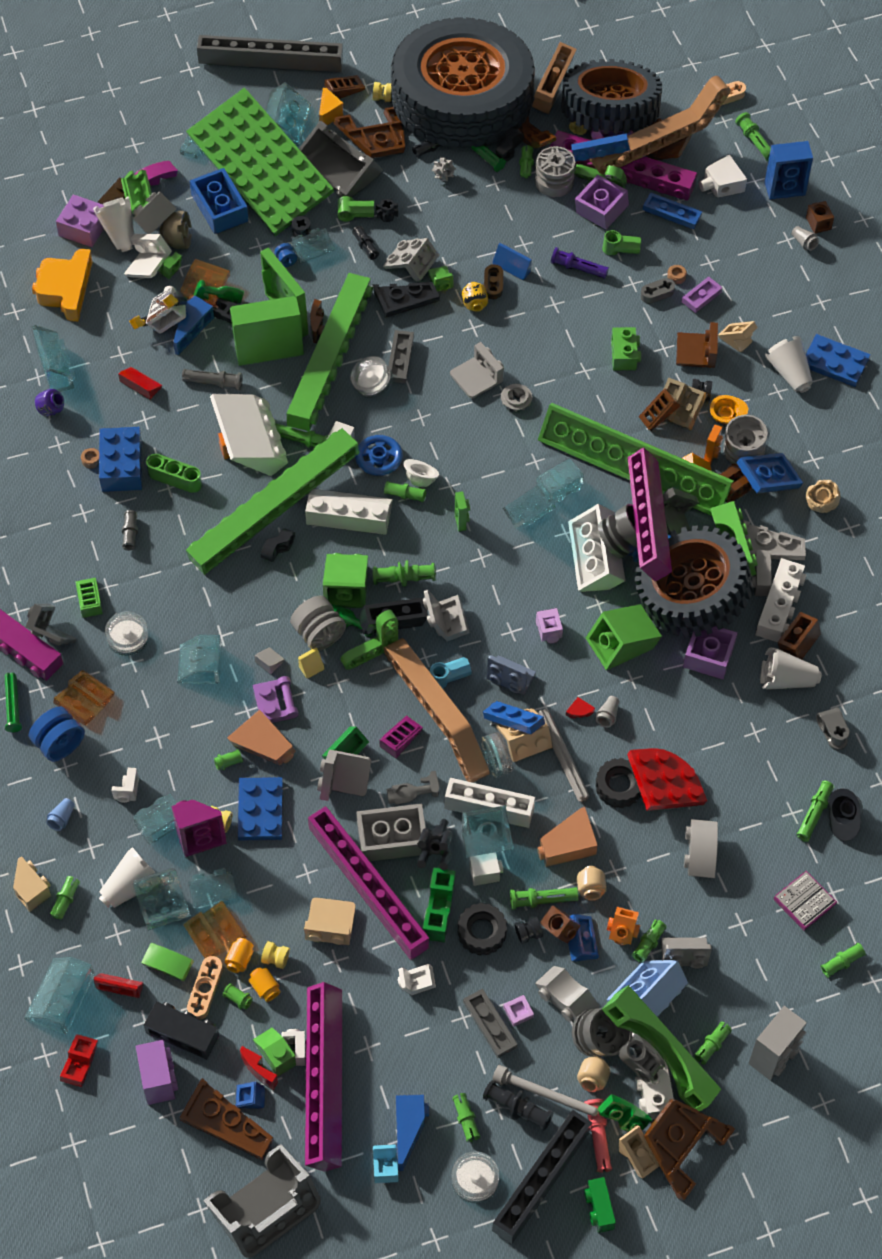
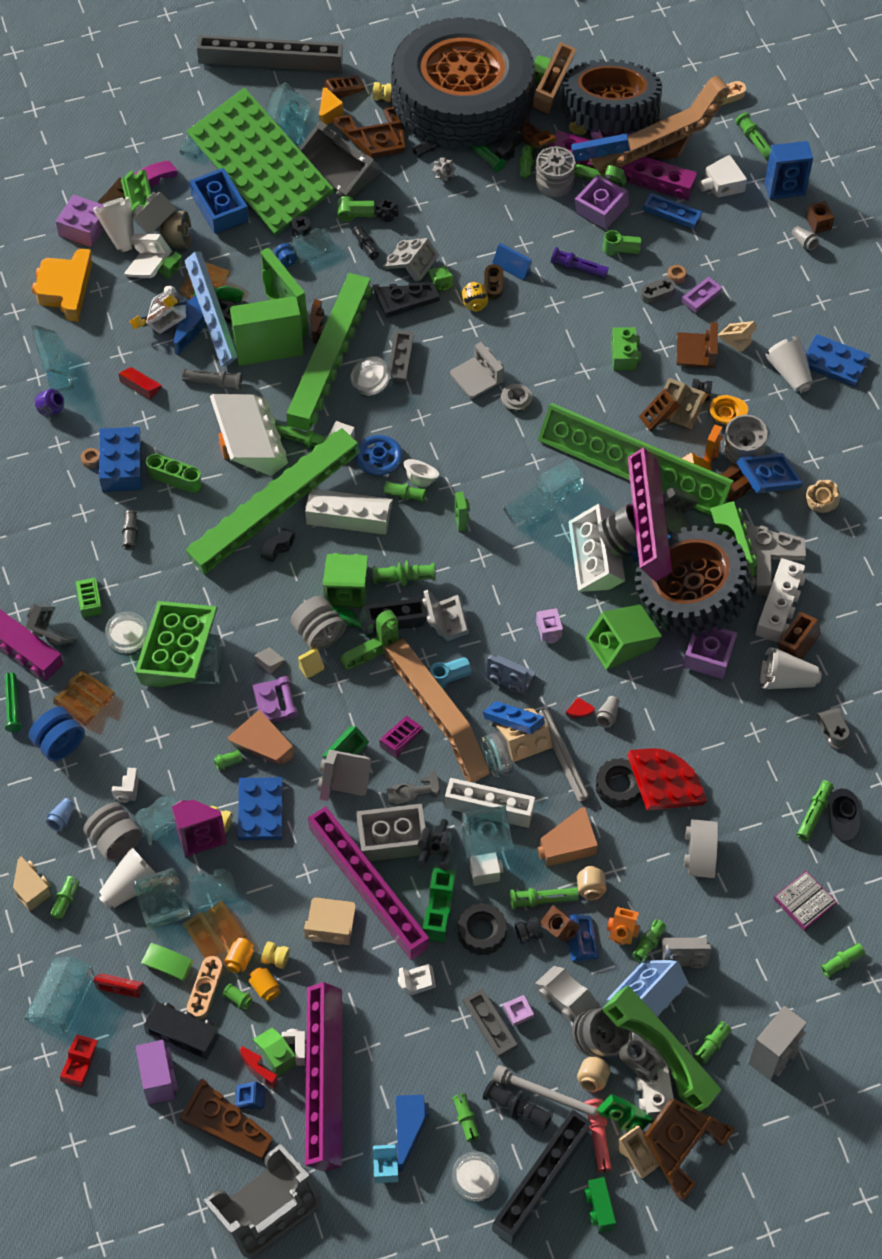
none -> light grey wheel [83,802,143,862]
none -> bright green slope [135,601,218,687]
none -> light blue plate [185,252,238,366]
none -> bright green brick [534,55,551,85]

